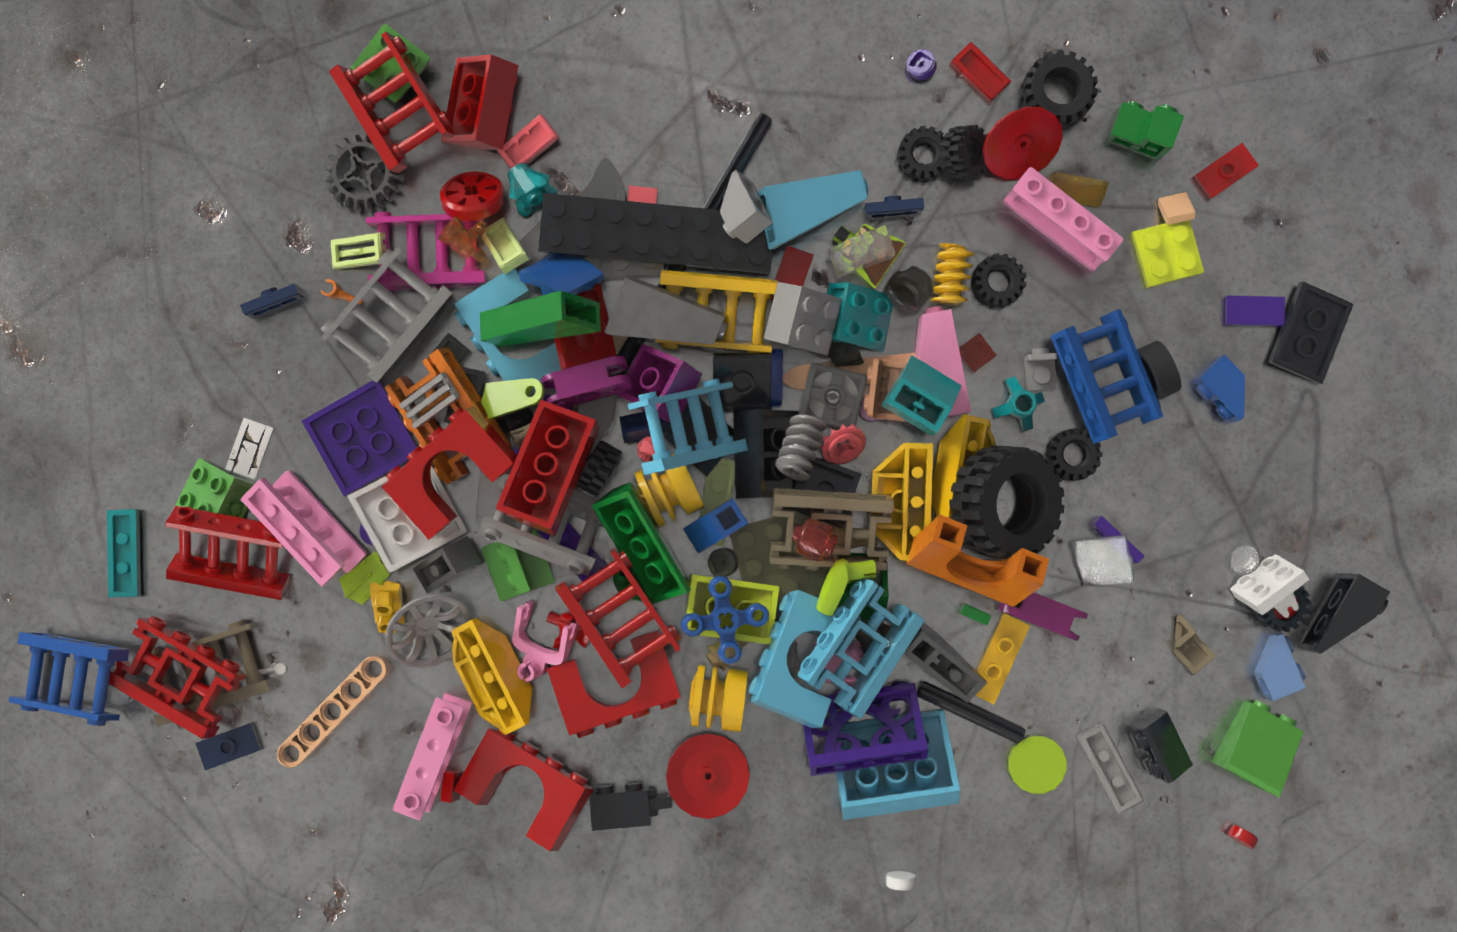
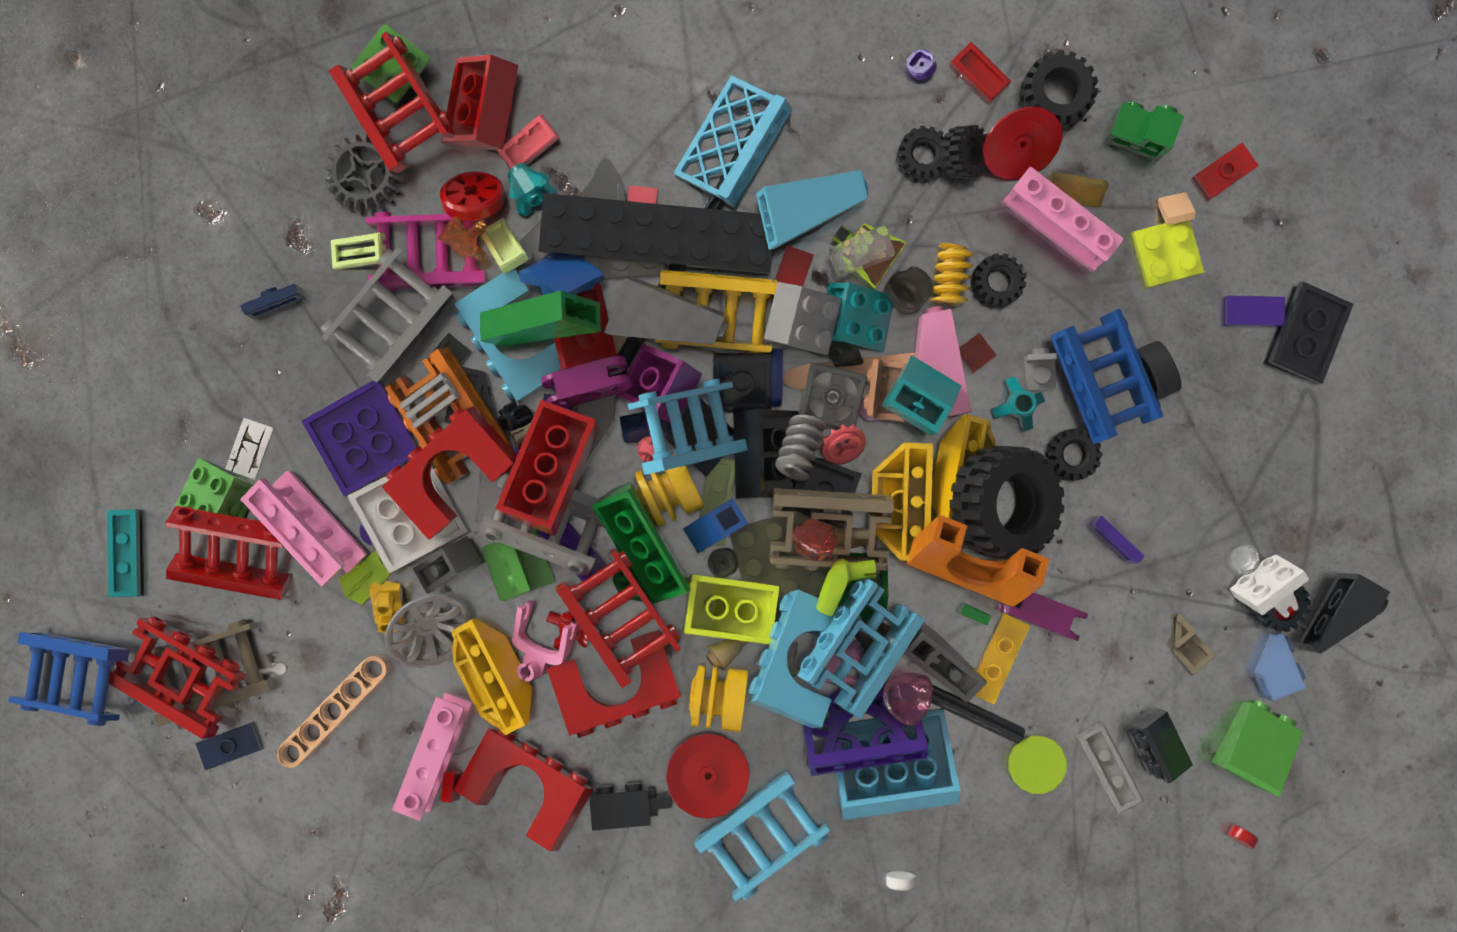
orange hand [320,279,363,305] -> none
lime piece [481,378,544,419] -> none
black tyre [576,440,622,497] -> none
blue gear [681,576,769,664] -> none
light grey slope [720,170,773,244] -> none
dark blue plate [863,196,924,219] -> none
clear piece [1074,535,1134,586] -> none
blue slope [1193,355,1245,423] -> none
none -> medium azure fence [673,75,793,208]
none -> medium azure fence [694,770,830,901]
none -> clear pink helmet [884,673,933,726]

